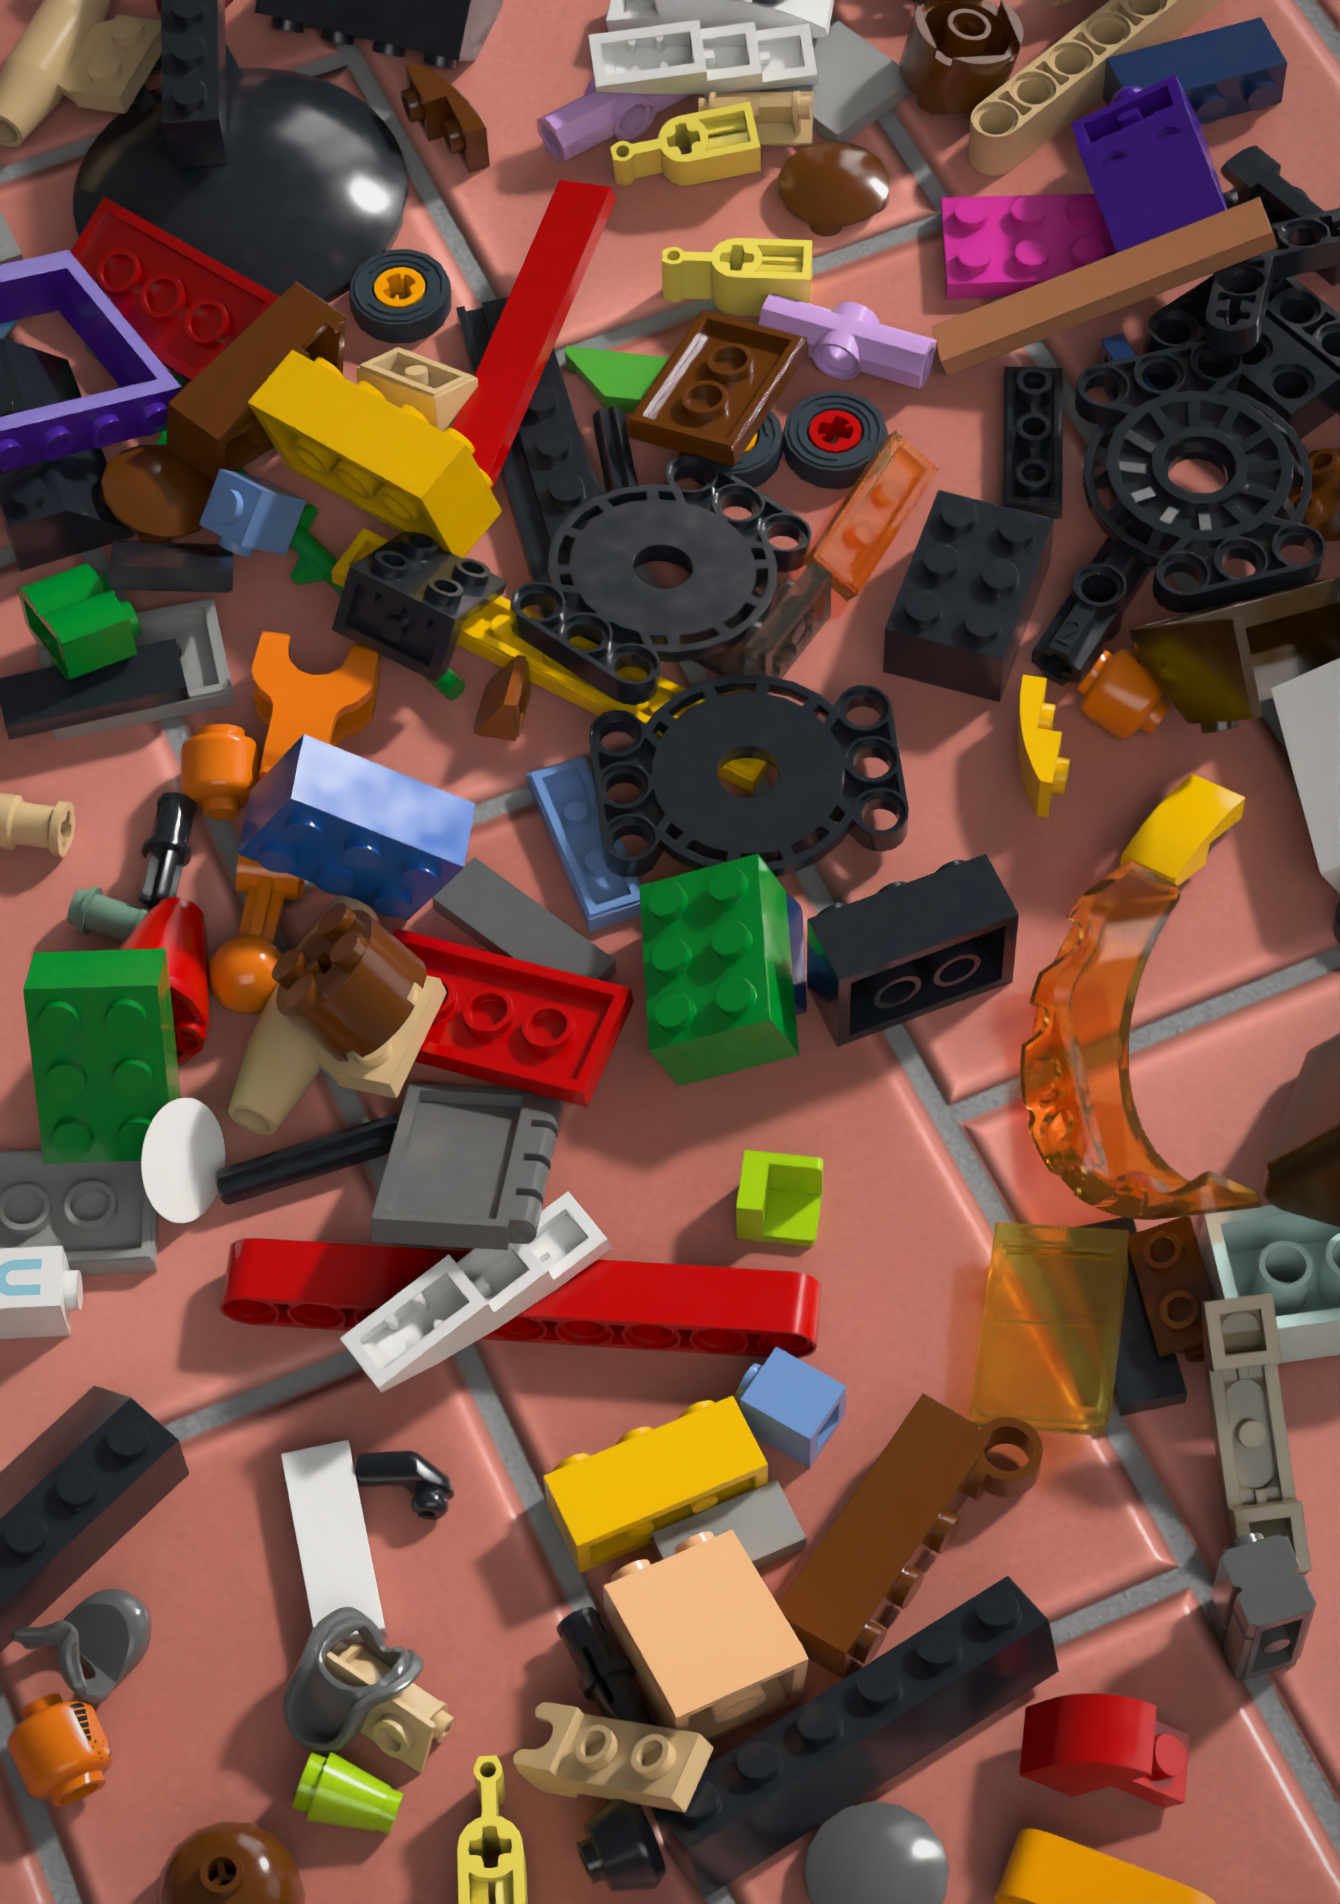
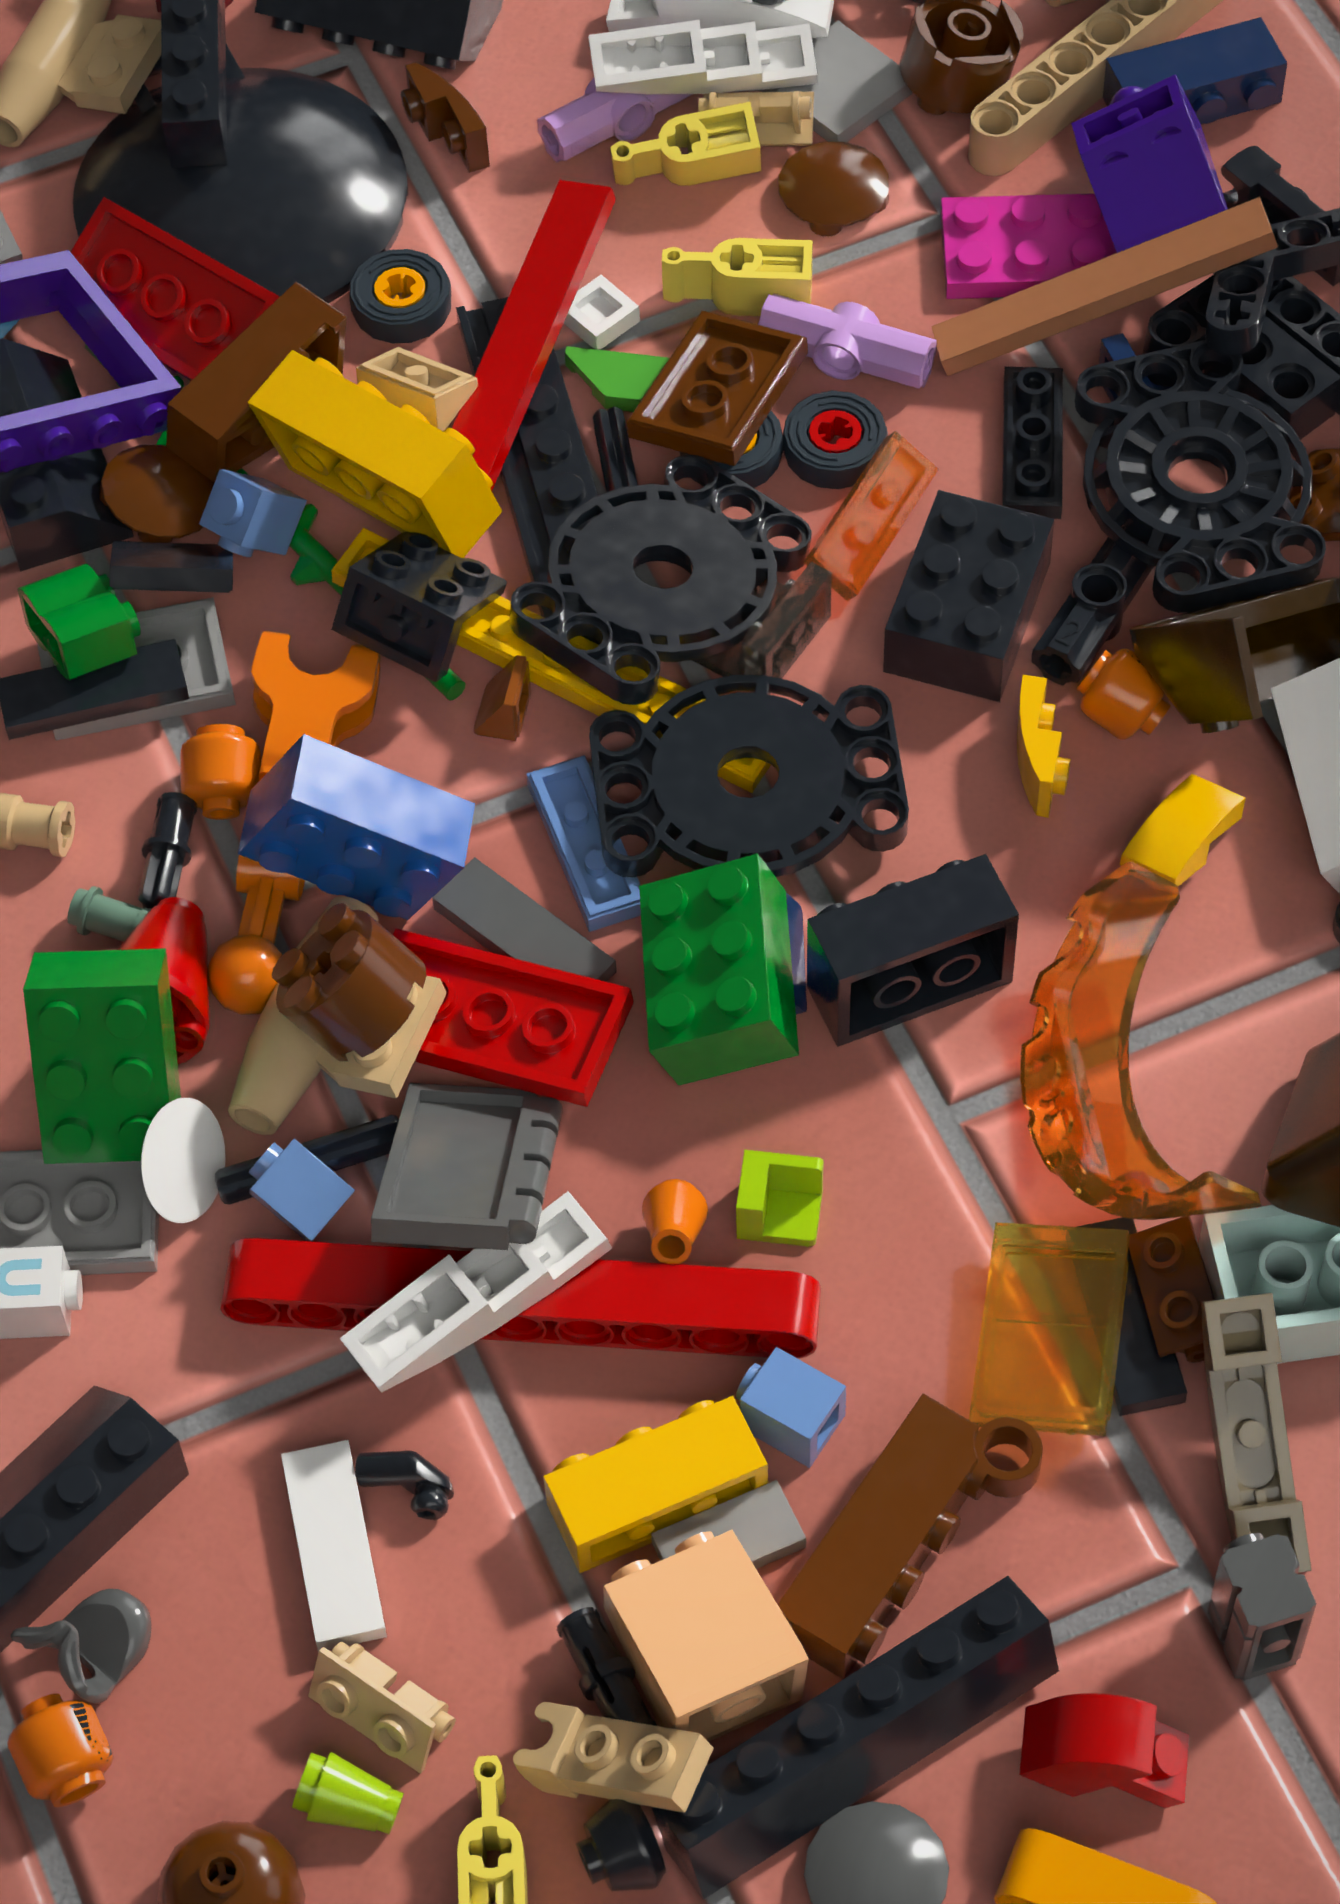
dark grey piece [283,1607,423,1754] -> none
none -> medium blue brick [248,1138,355,1242]
none -> white plate [564,275,640,350]
none -> orange cone [642,1179,708,1264]

